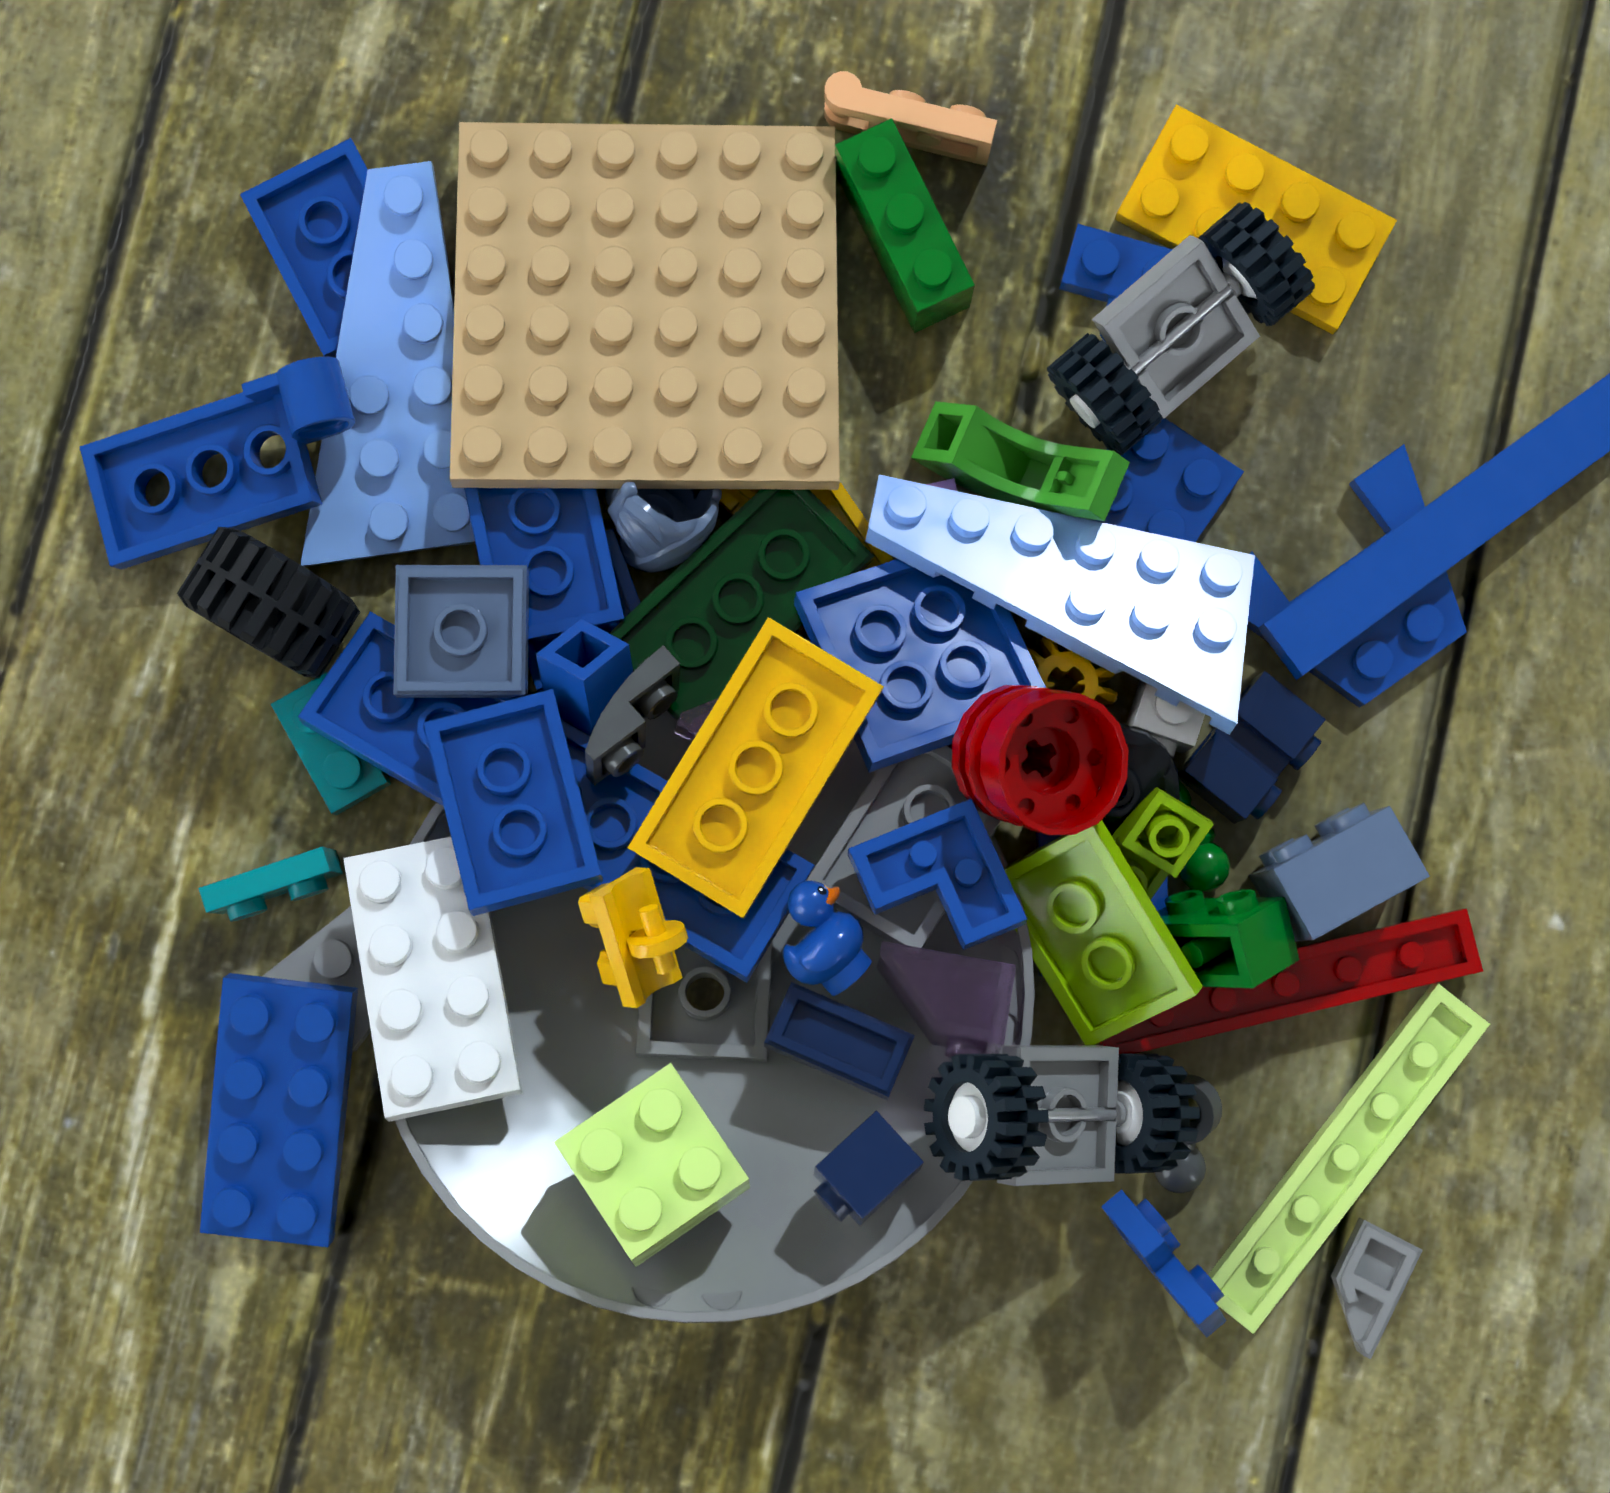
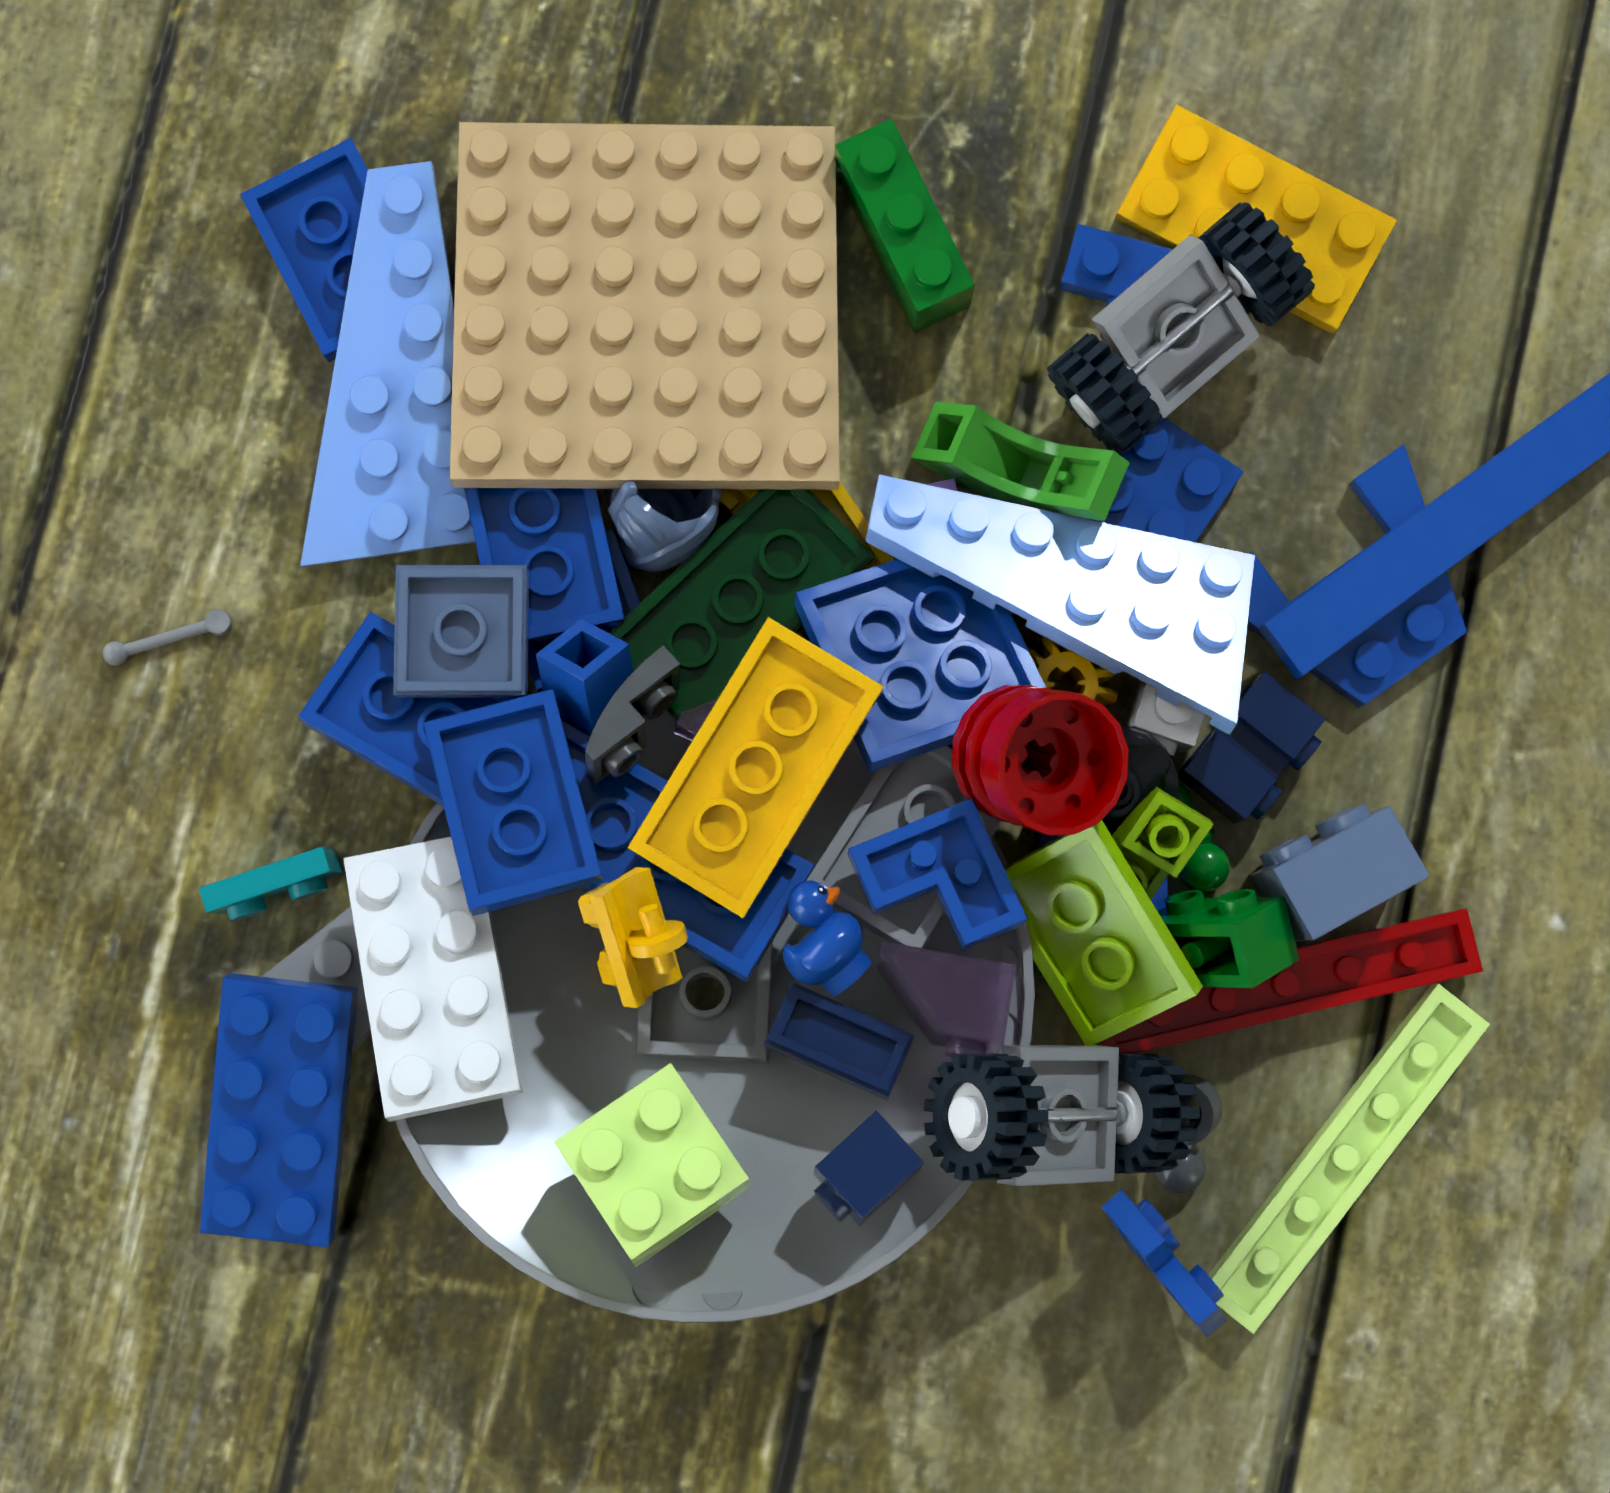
blue hinge [80,356,355,569] -> none
black tyre [177,527,360,678] -> none
teal plate [271,673,391,815] -> none
light nougat plate [824,71,997,166] -> none
light grey tile [1331,1218,1423,1359] -> none
none -> light grey hinge [103,609,233,666]

